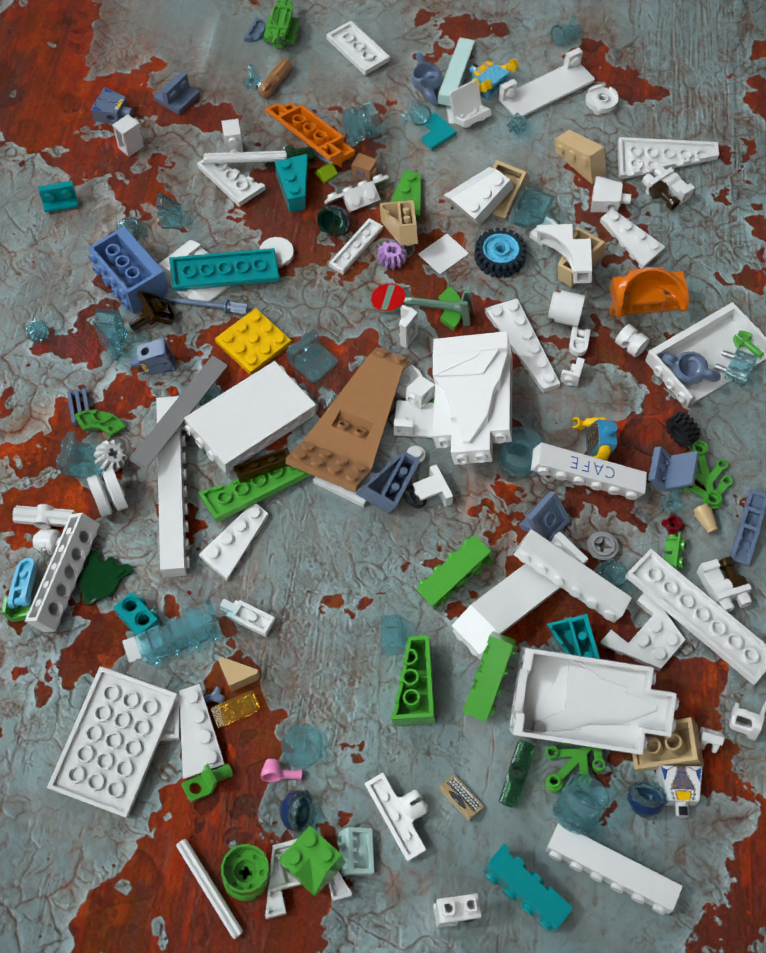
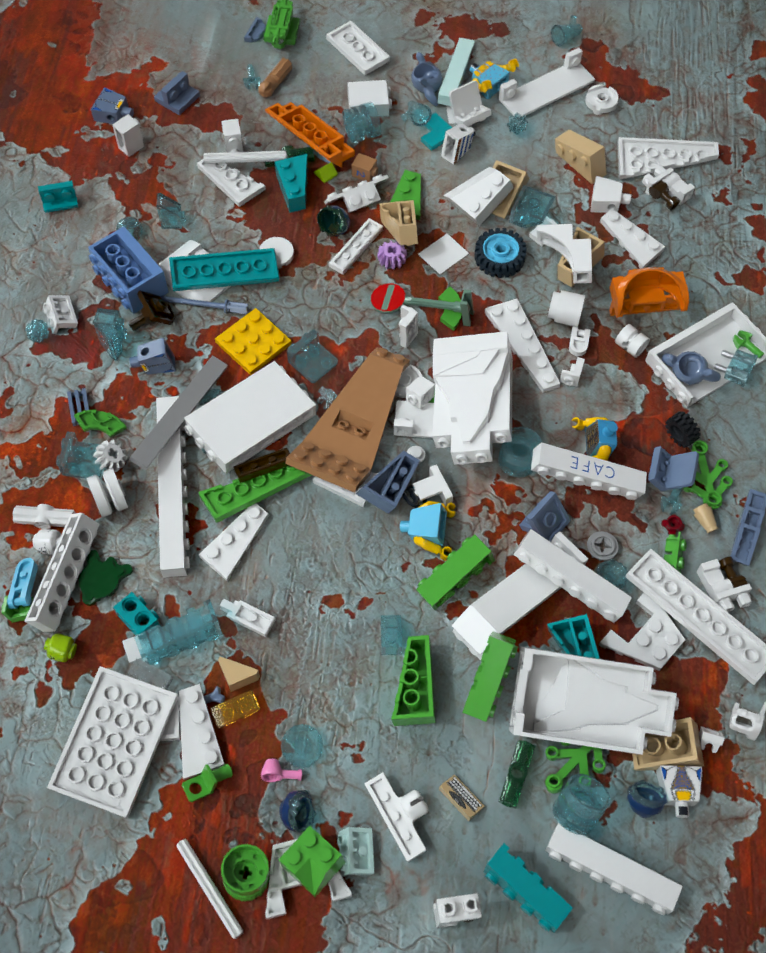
none -> white bracket [43,295,78,334]
none -> lime head [44,633,77,663]
none -> white brick [348,80,392,118]
none -> medium azure torso [400,501,456,561]
none -> white torso [441,123,476,165]

